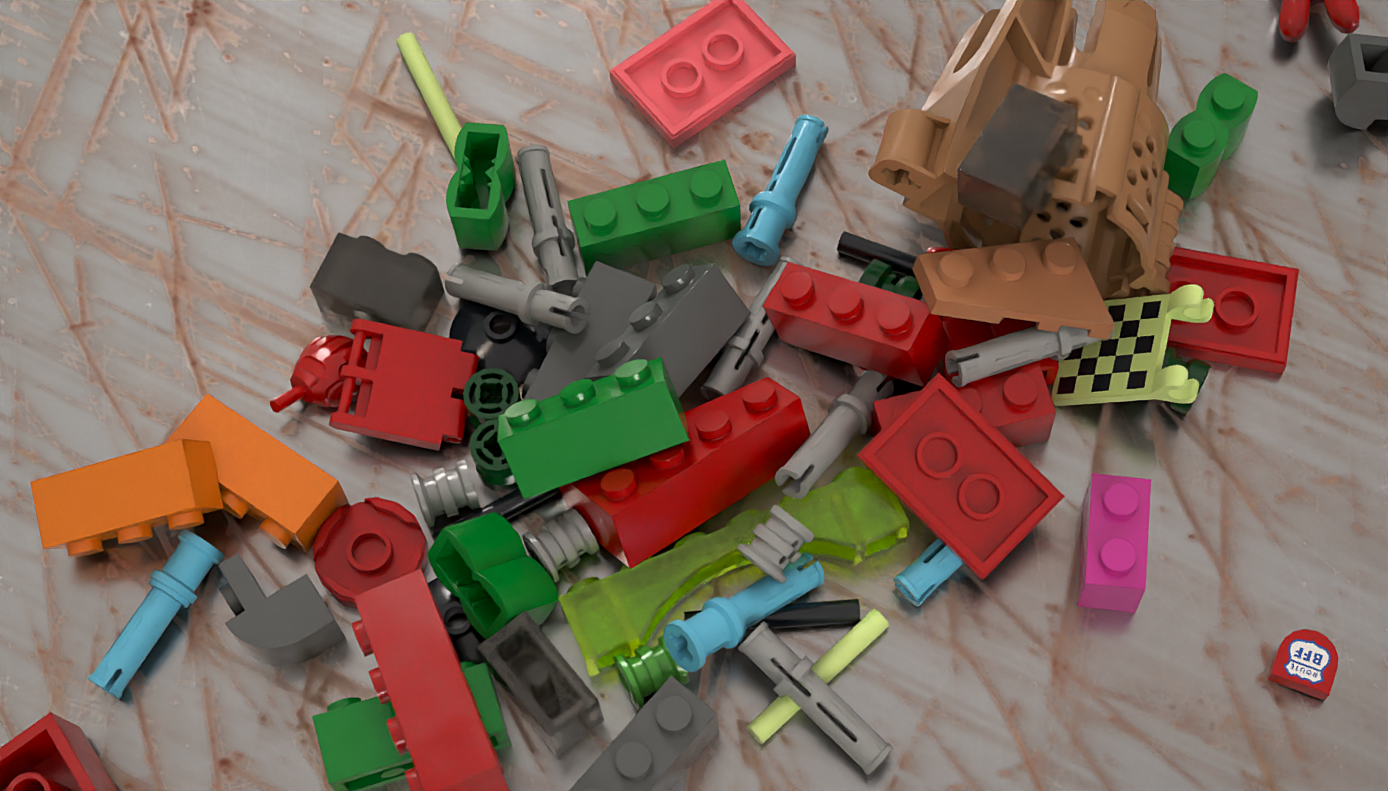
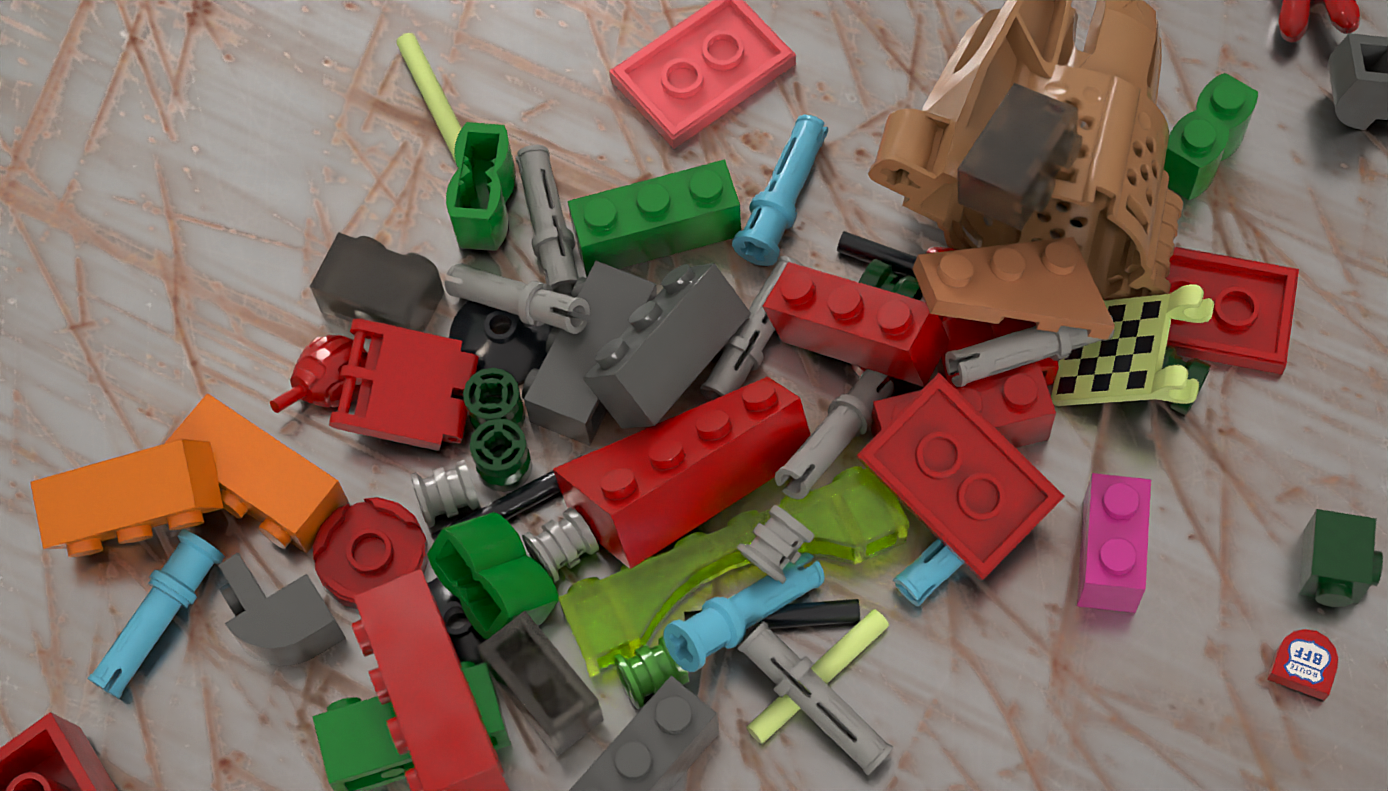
green brick [497,357,689,499] -> none
none -> dark green brick [1299,509,1383,607]

